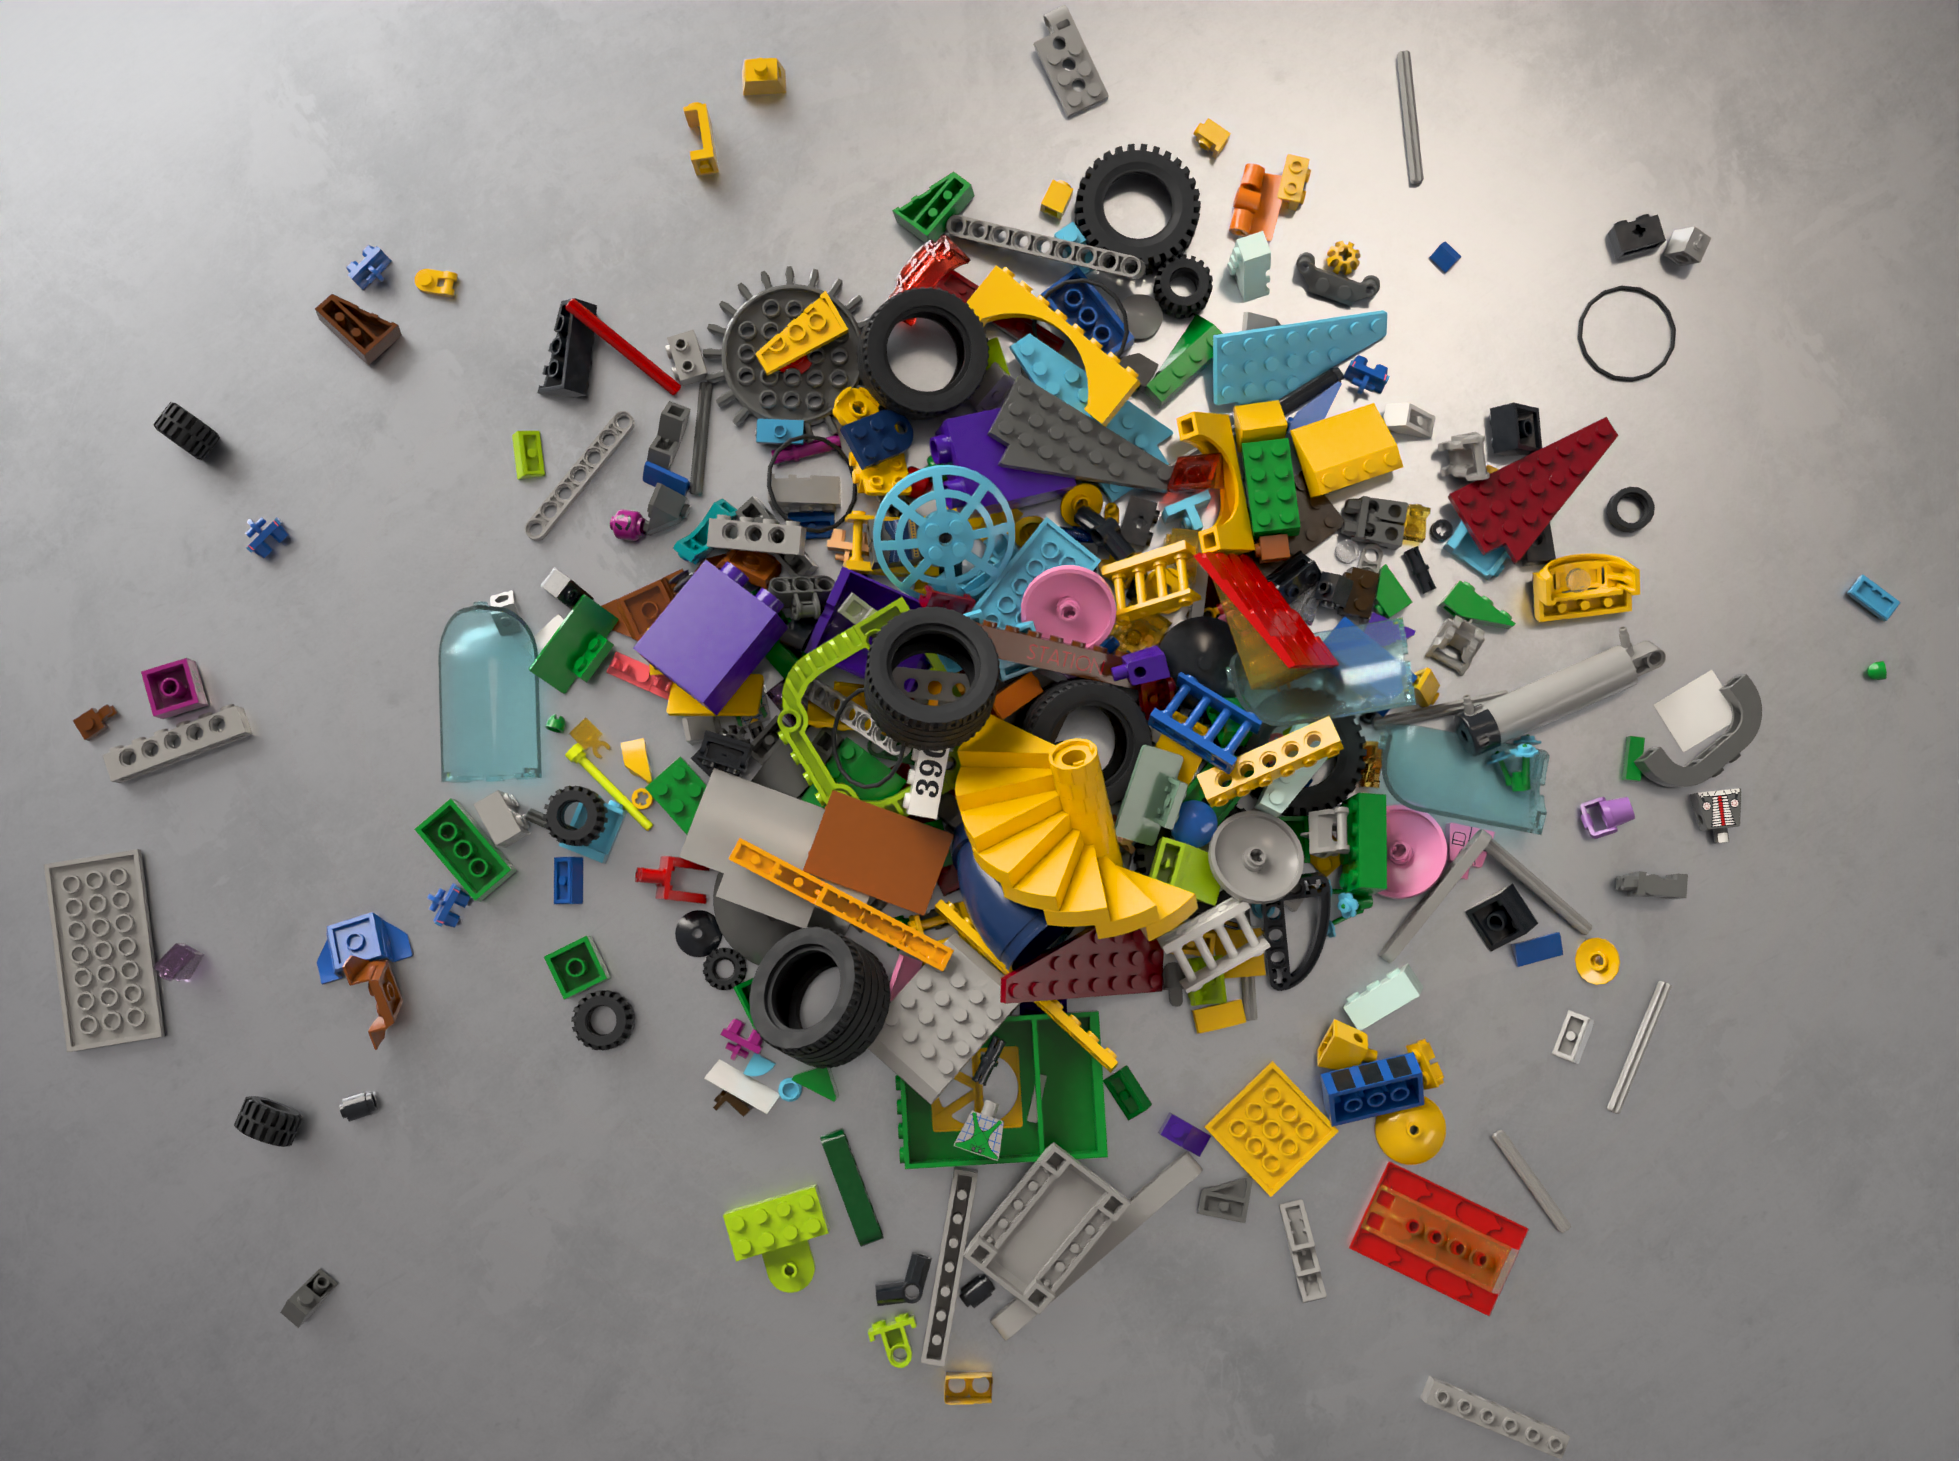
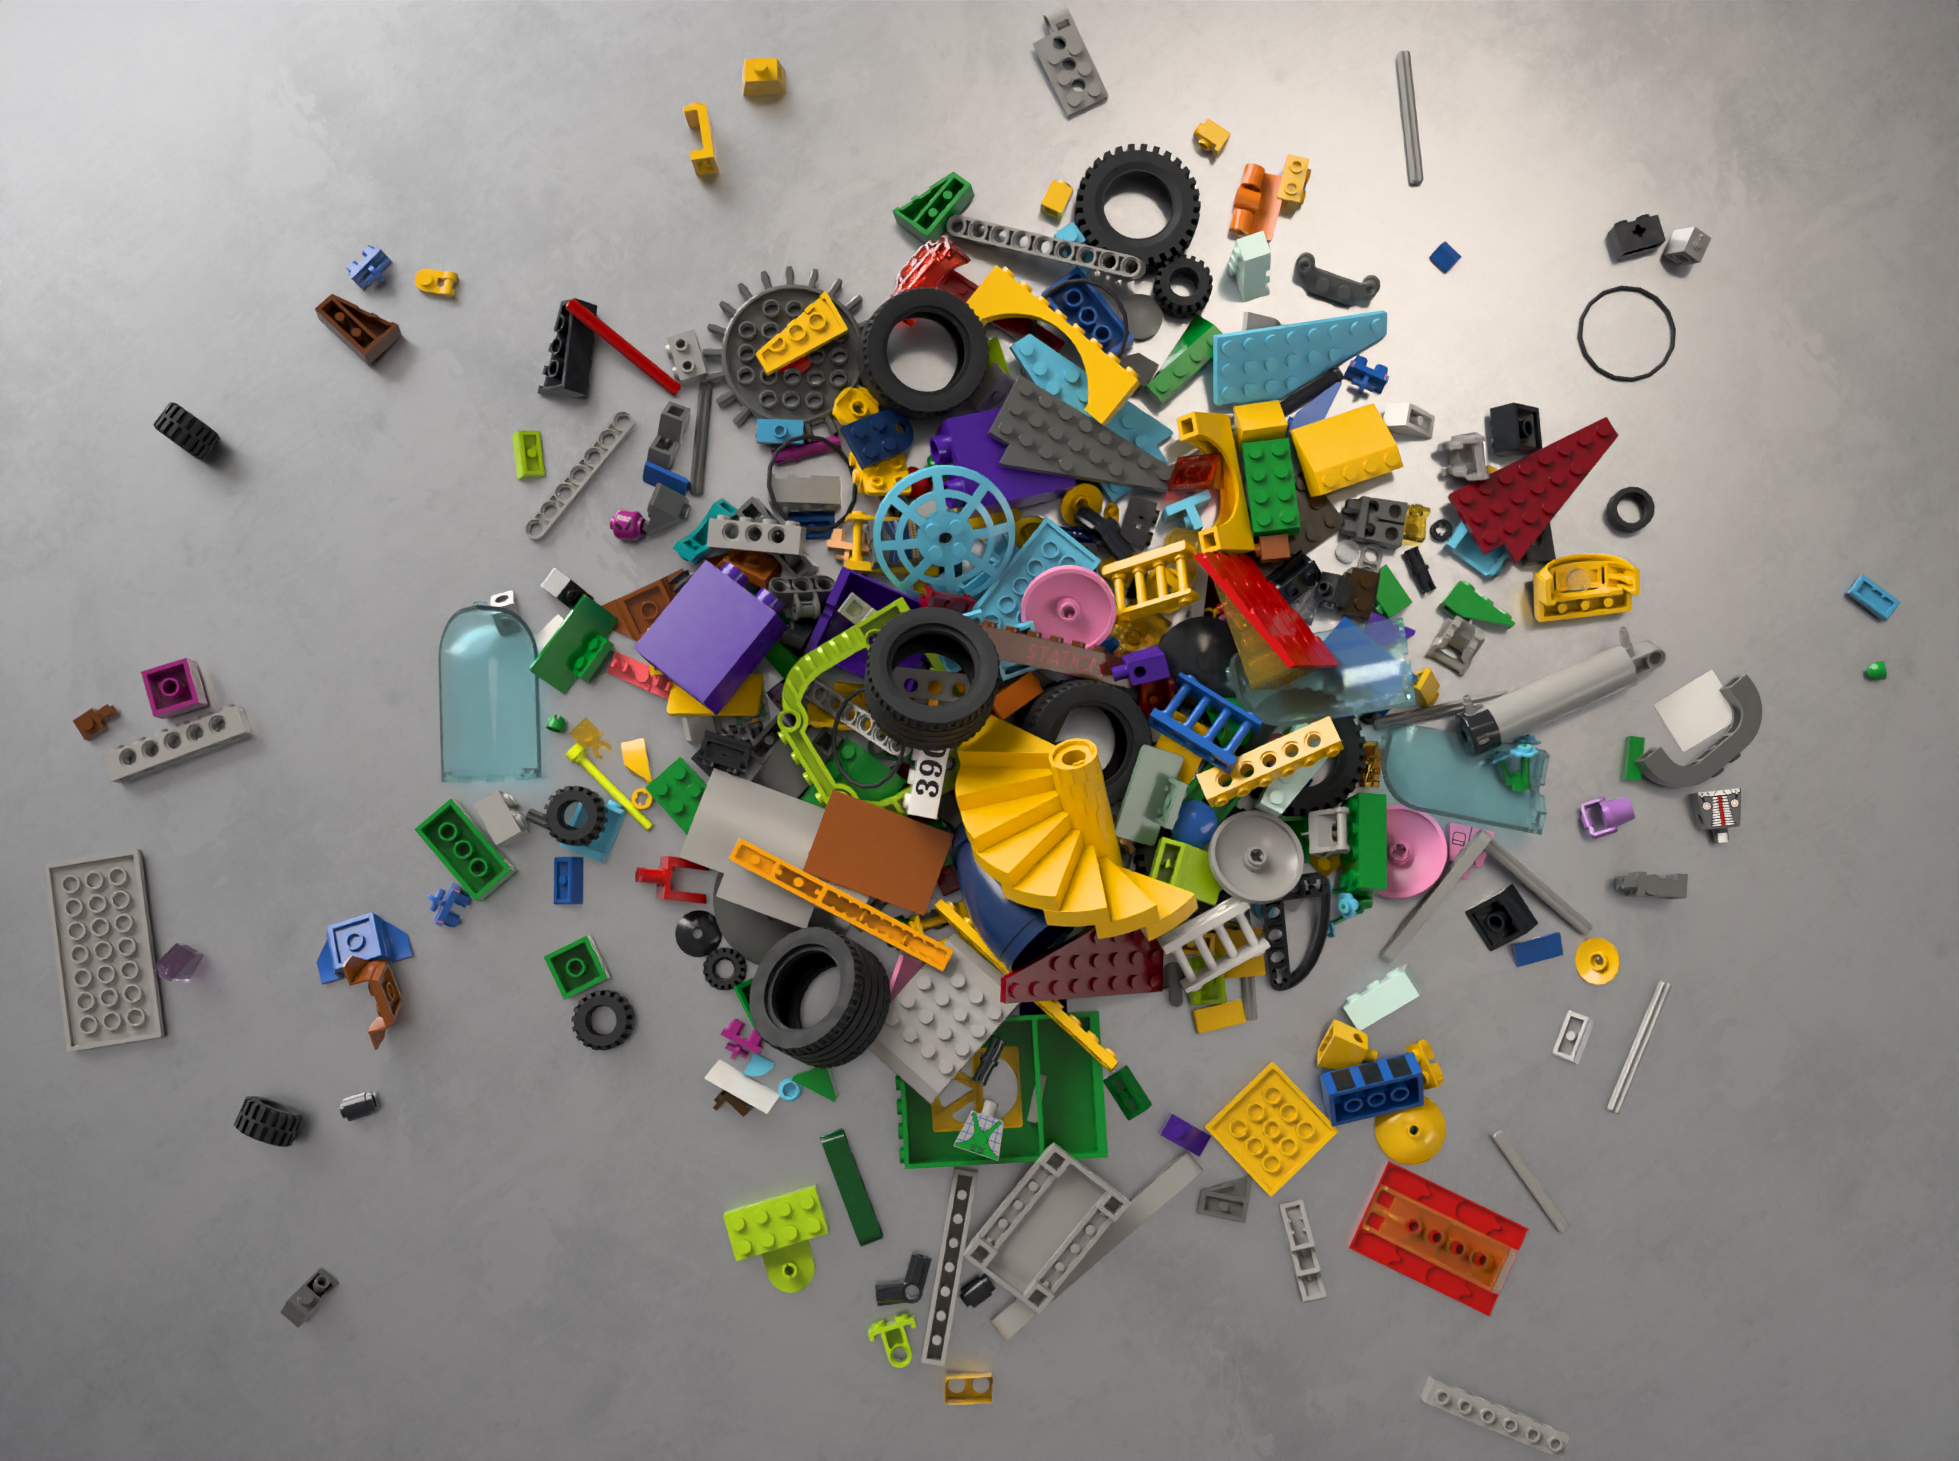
blue hips [245,517,288,558] -> none
yellow piece [1326,241,1361,276] -> none

